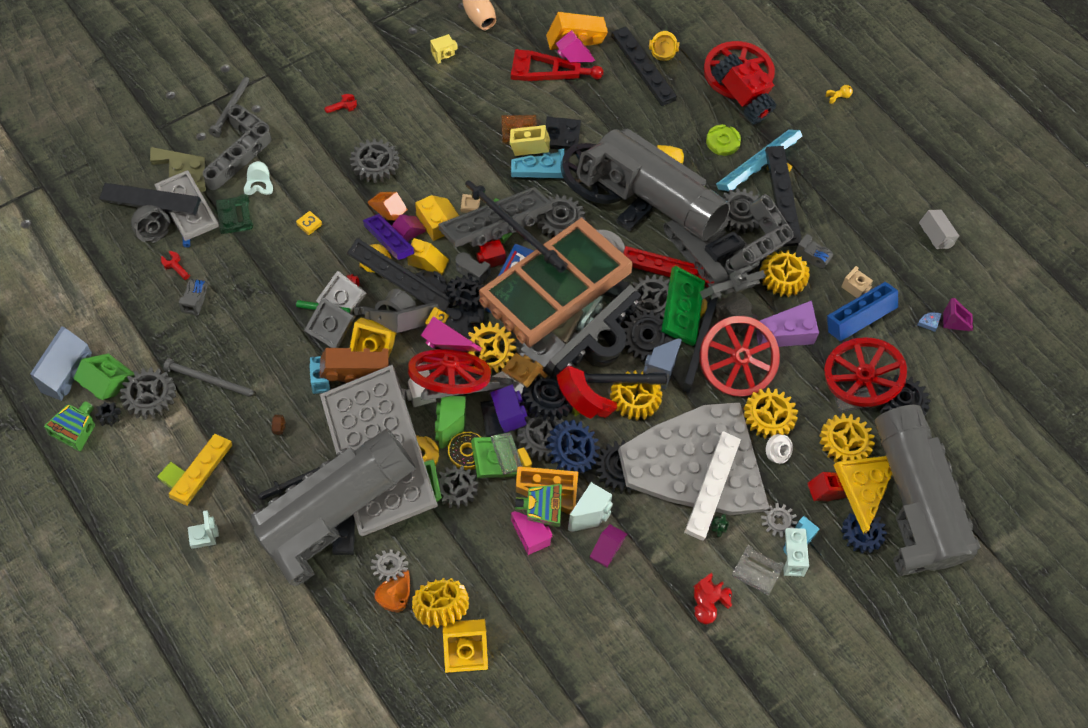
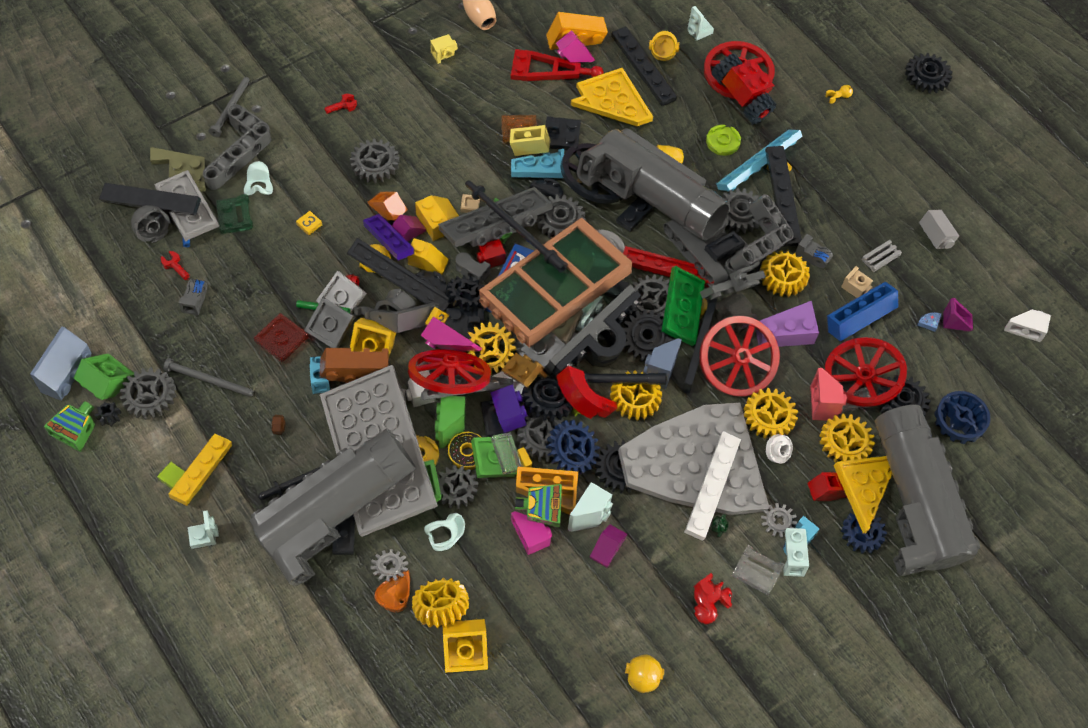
none -> clear red plate [254,313,309,362]
none -> light aqua piece [424,513,465,551]
none -> black tile [529,178,563,199]
none -> yellow wing [571,68,653,126]
none -> yellow cap [625,654,664,693]
none -> light aqua bracket [688,6,714,40]
none -> coral slope [810,368,847,421]
none -> light grey tile [862,240,902,272]
none -> black gear [905,53,953,94]
none -> dark blue gear [934,391,990,444]
none -> white slope [1004,309,1051,342]

